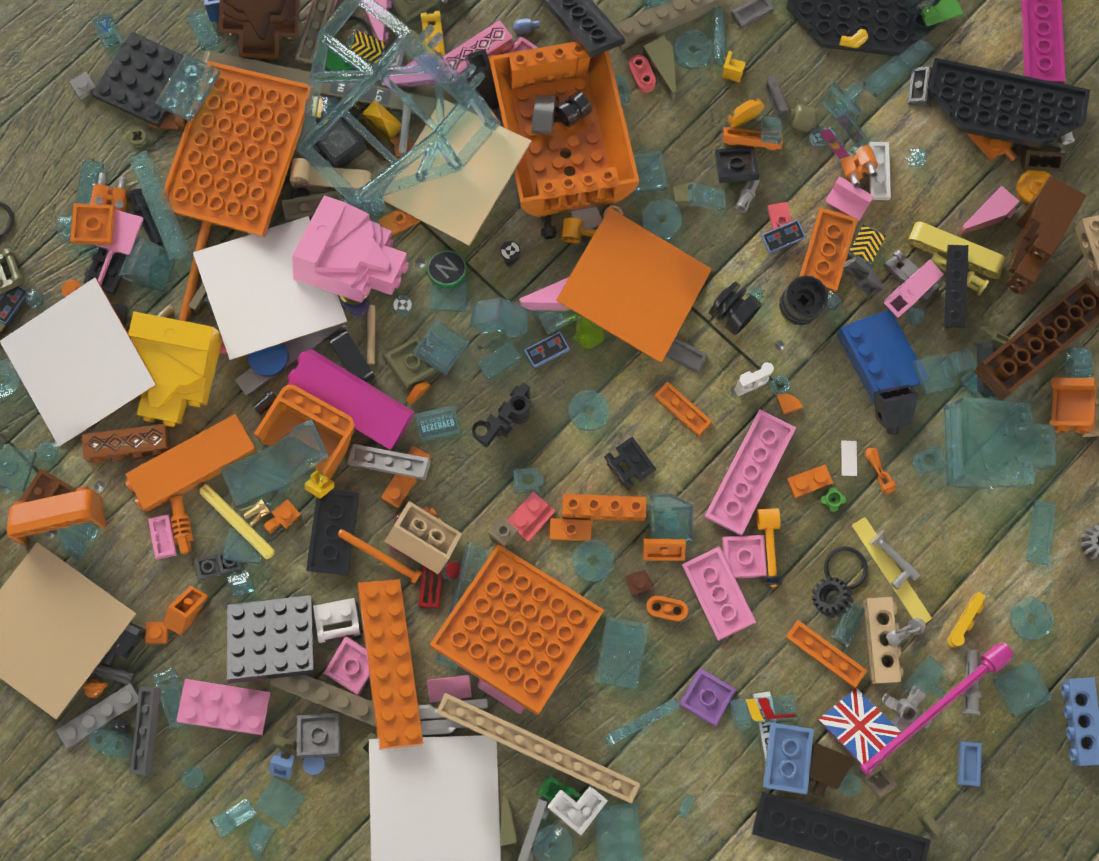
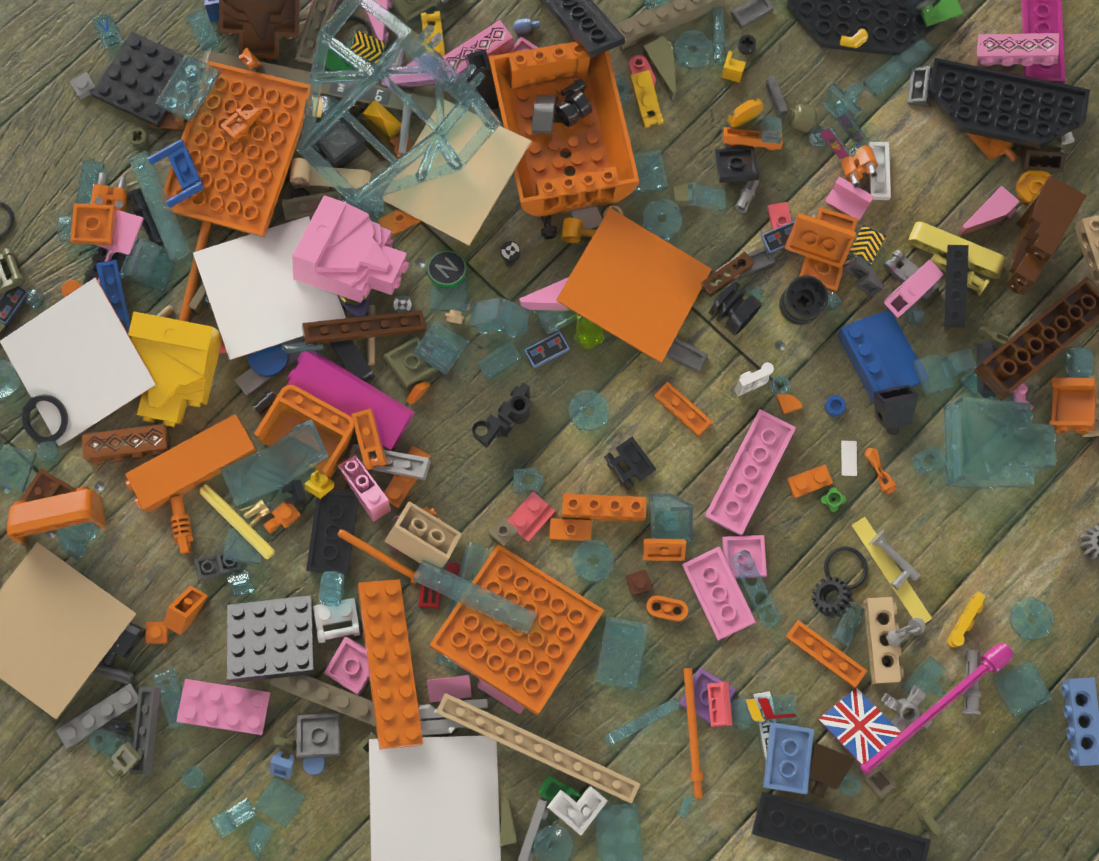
orange piece [82,679,108,698] -> none
bright pink plate [148,514,177,560] -> none
clear light blue panel [414,405,460,442] -> none
light orange piece [757,508,782,588] -> none
clear light blue plate [905,147,927,167] -> none
medium blue tile [957,741,982,787] -> none
clear light blue tile [1026,500,1056,565] -> none
none -> black piece [22,394,68,443]
none -> blue tile [96,260,132,339]
none -> olive plate [106,742,142,779]
none -> blue plate [147,139,205,208]
none -> orange slope [220,108,260,141]
none -> orange slope [238,48,262,71]
none -> clear light blue piece [281,340,323,353]
none -> black tile [281,479,306,506]
none -> reddish brown plate [302,310,426,345]
none -> clear light blue gear [318,571,345,607]
none -> bright pink slope [338,455,391,522]
none -> orange plate [351,408,387,470]
none -> clear light blue plate [413,560,537,634]
none -> tan plate [445,310,465,324]
none -> black pin [560,78,587,101]
none -> yellow plate [630,70,664,129]
none -> orange bar [683,668,703,799]
none -> reddish brown piece [701,251,755,298]
none -> coral plate [707,682,732,727]
none -> flat silver tile [731,247,776,280]
none -> clear light blue beam [732,551,780,627]
none -> black bush [738,34,756,55]
none -> orange plate [784,213,856,268]
none -> blue tile [824,396,846,417]
none -> bright pink brick [977,33,1059,66]
none -> bright pink arm [1013,384,1034,414]

